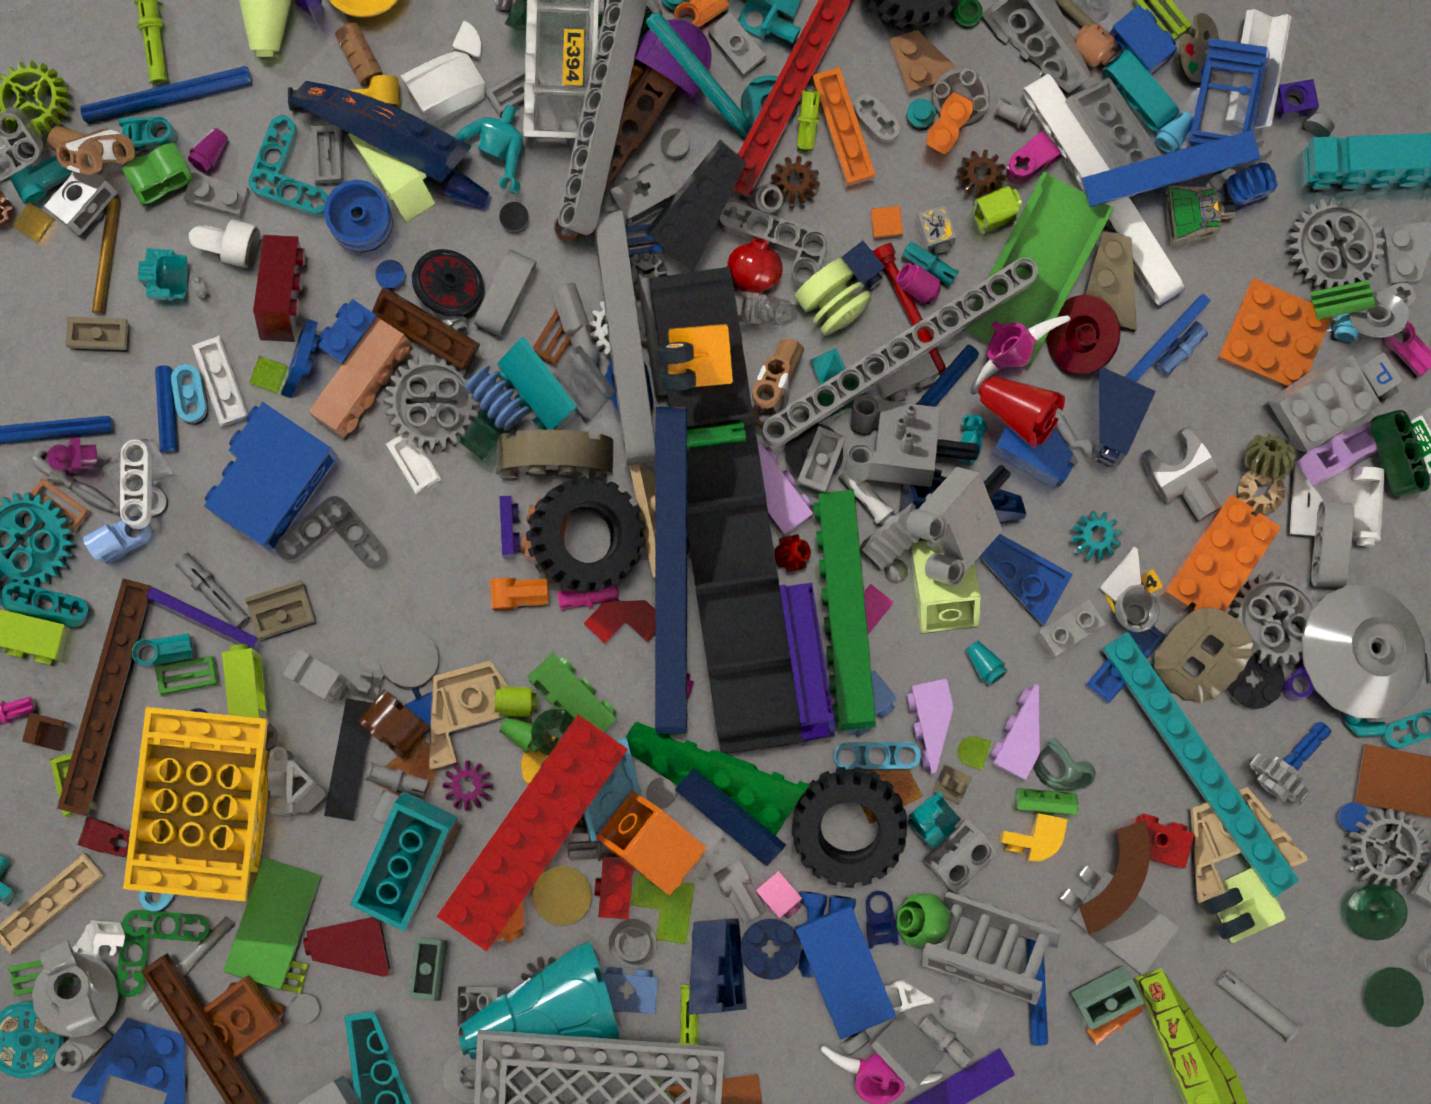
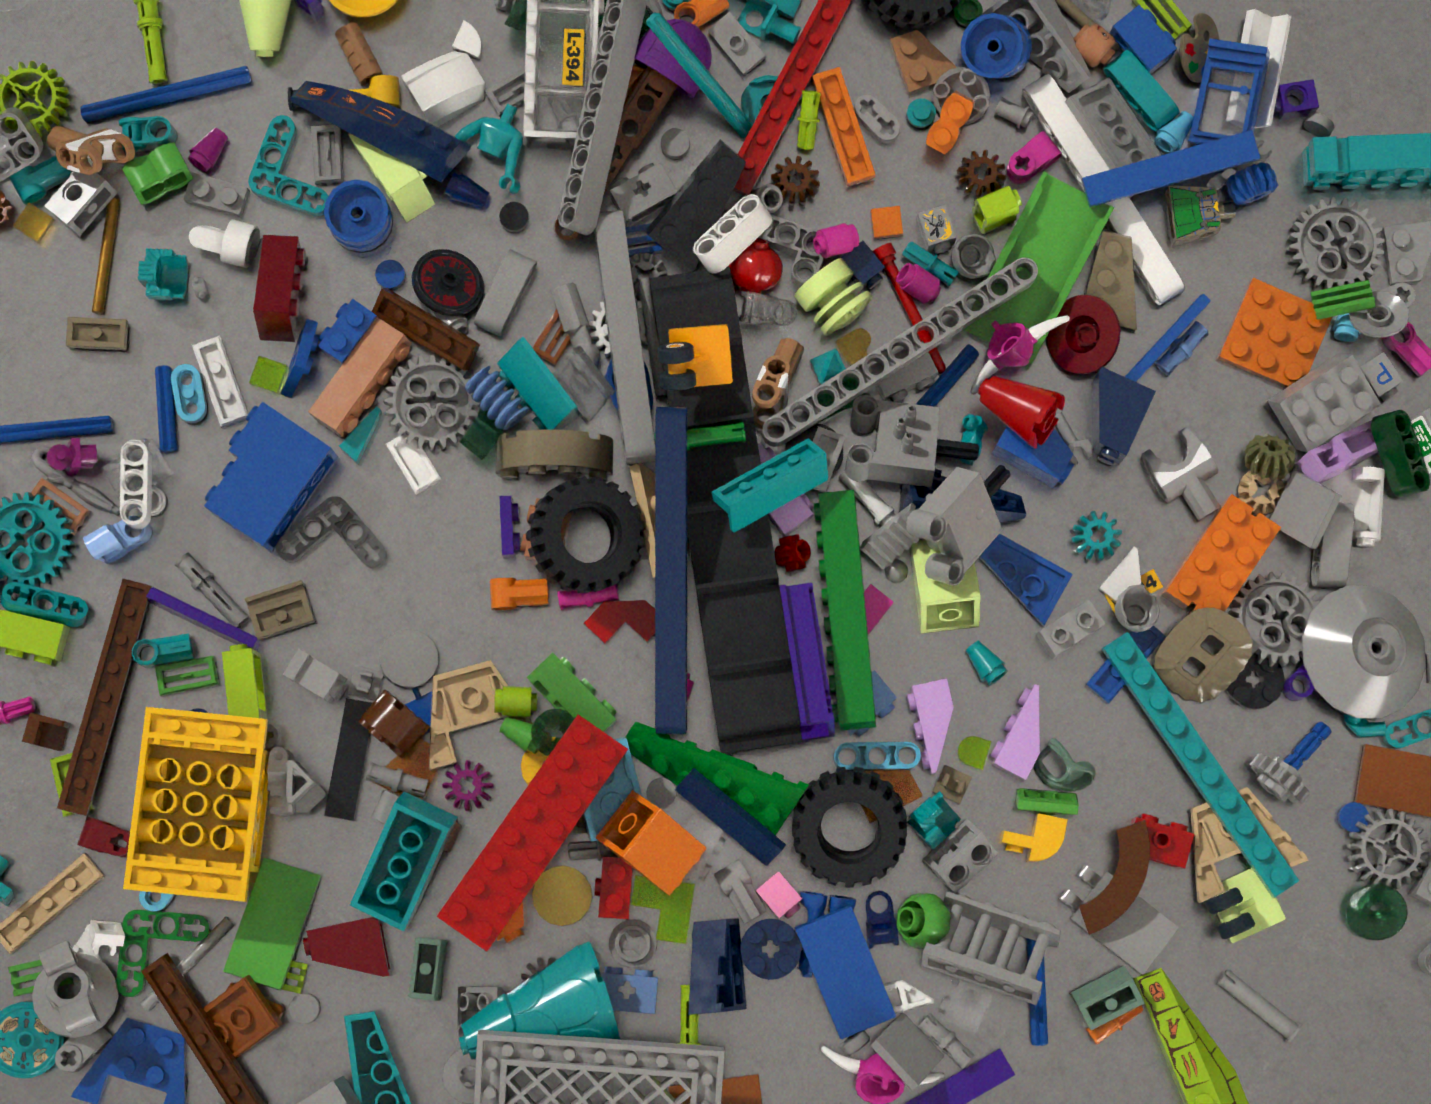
clear green tile [1362,967,1424,1027] -> none
none -> teal piece [339,406,382,464]
none -> white beam [693,194,772,274]
none -> teal panel [712,438,829,532]
none -> dark pink brick [813,223,859,259]
none -> clear yellow tile [835,328,871,366]
none -> light grey hair [952,234,996,279]
none -> blue wheel [960,13,1032,79]
none -> light grey tile [1270,470,1342,549]

